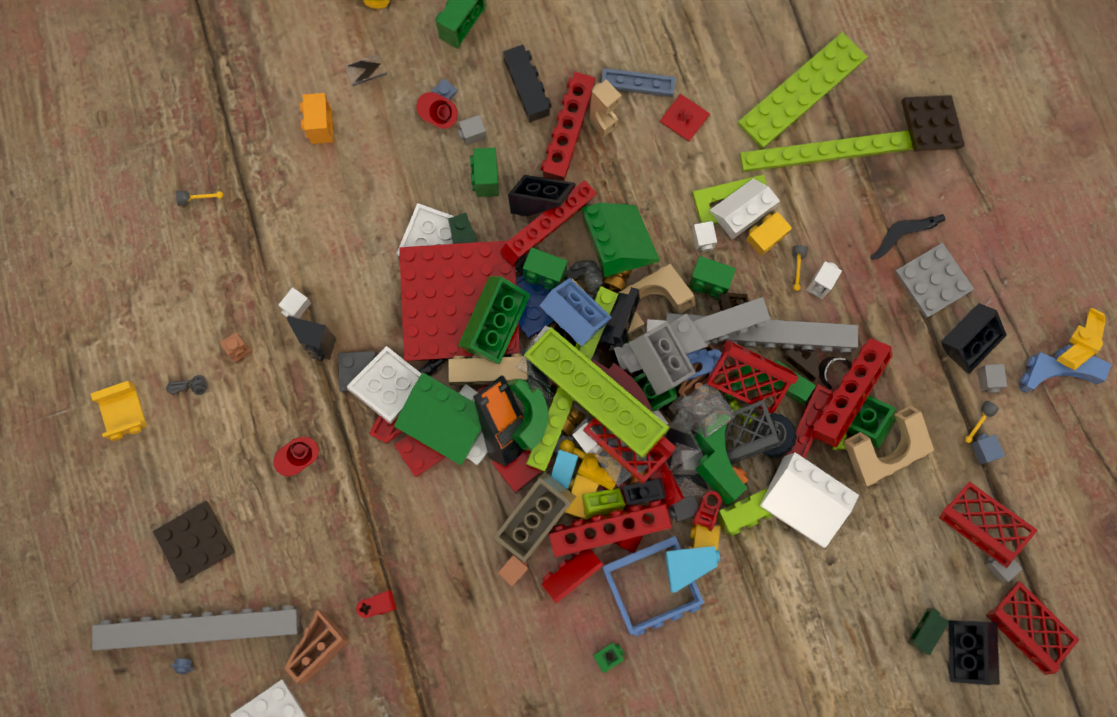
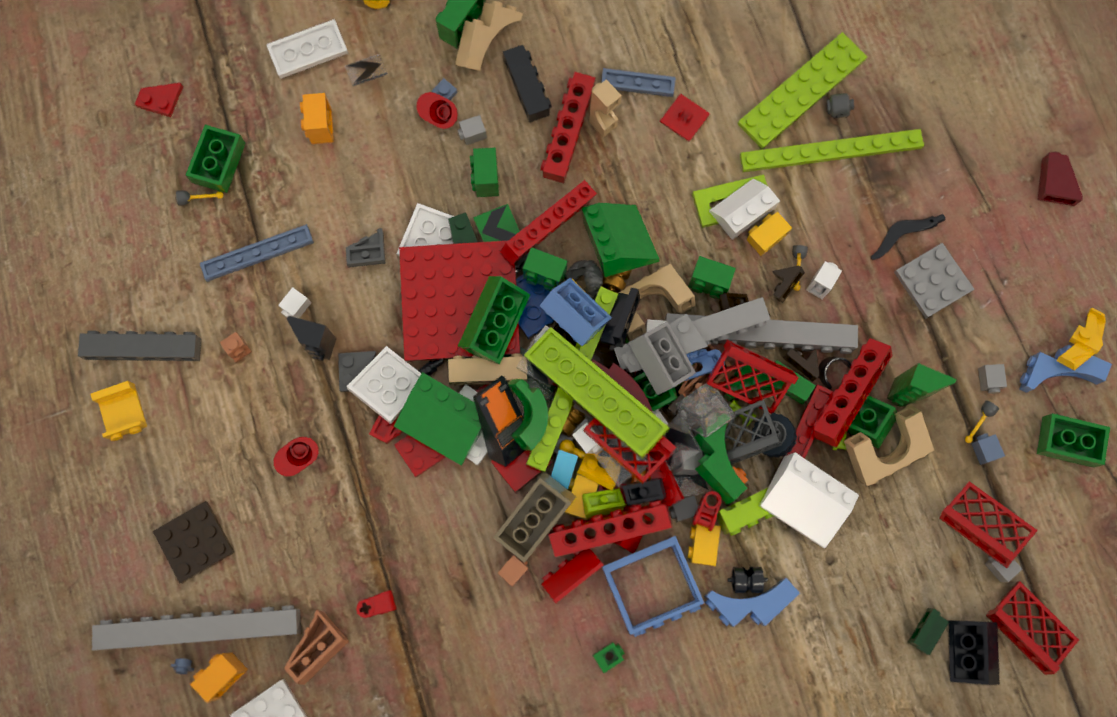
dark grey piece [166,375,207,395] -> none
black slope [508,175,576,216] -> none
medium azure slope [665,546,720,593] -> none
white brick [692,221,717,252] -> none
dark brown plate [901,95,965,152] -> none
black slope [941,303,1007,374] -> none
none -> dark grey brick [78,331,202,361]
none -> red wing [134,83,184,118]
none -> green brick [186,125,246,193]
none -> light orange brick [190,652,248,703]
none -> sand blue tile [200,224,314,282]
none -> white plate [266,19,348,79]
none -> dark grey wing [346,228,386,268]
none -> tan arch [455,1,523,71]
none -> piece [473,204,520,242]
none -> medium blue arch [704,578,800,627]
none -> black wheel [727,567,768,593]
none -> dark brown slope [773,266,805,303]
none -> dark grey head [827,93,854,118]
none -> green slope [887,363,957,407]
none -> green brick [1037,413,1110,468]
none -> dark red slope [1038,152,1083,206]

